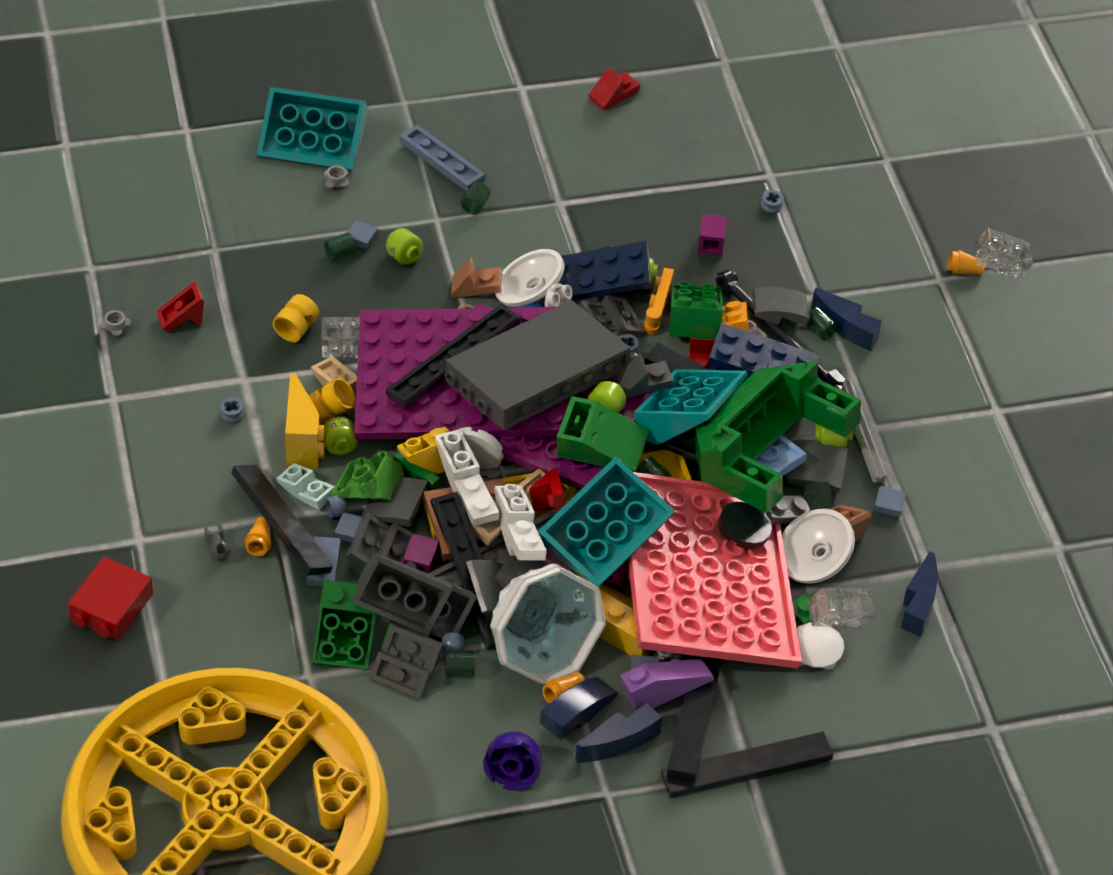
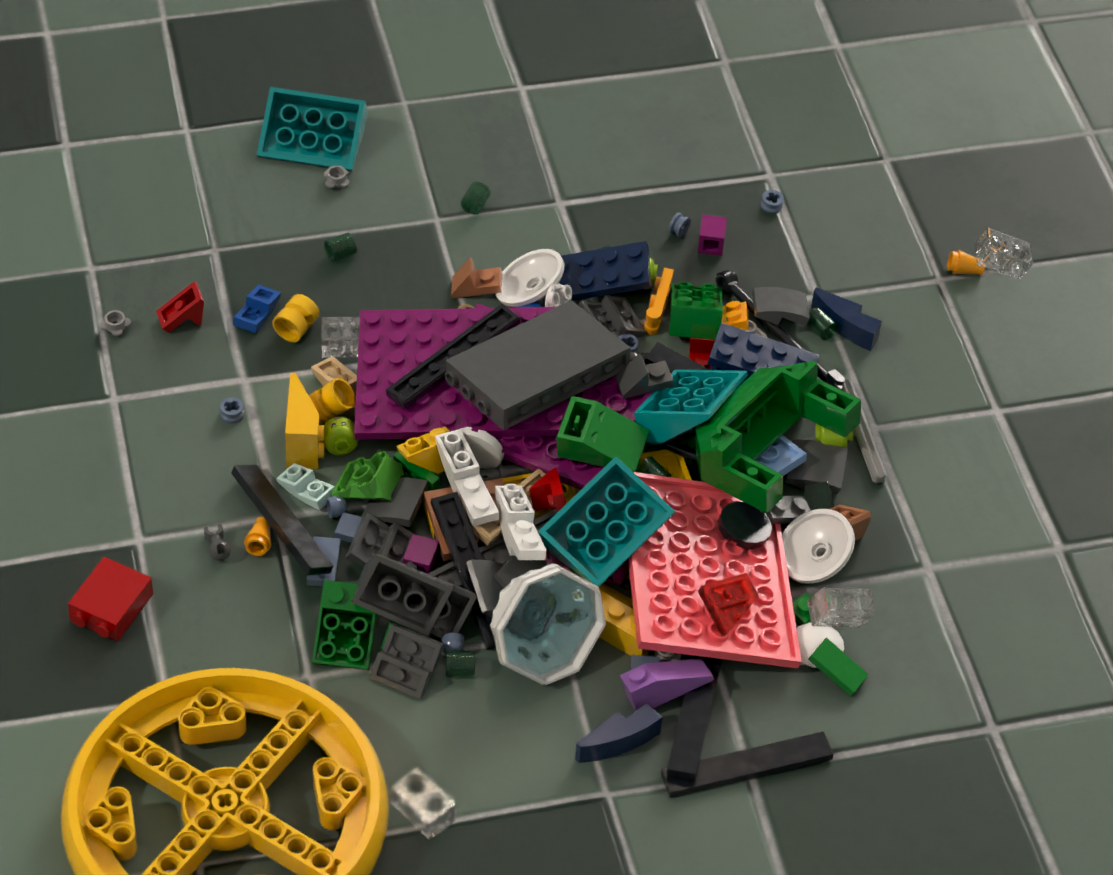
sand blue tile [345,220,378,250] -> none
lime head [386,228,423,265] -> none
sand blue plate [400,124,485,193] -> none
dark purple cylinder [483,731,542,790] -> none
dark blue slope [540,677,617,740] -> none
light orange cone [542,672,585,703] -> none
lime head [588,381,626,413] -> none
red slope [589,68,640,110] -> none
sand blue tile [874,486,906,518] -> none
dark blue slope [901,551,938,637] -> none
none -> blue slope [233,284,281,334]
none -> clear brick [391,767,456,840]
none -> sand blue bush [668,213,691,238]
none -> clear red wing [698,573,759,637]
none -> green tile [808,637,869,696]

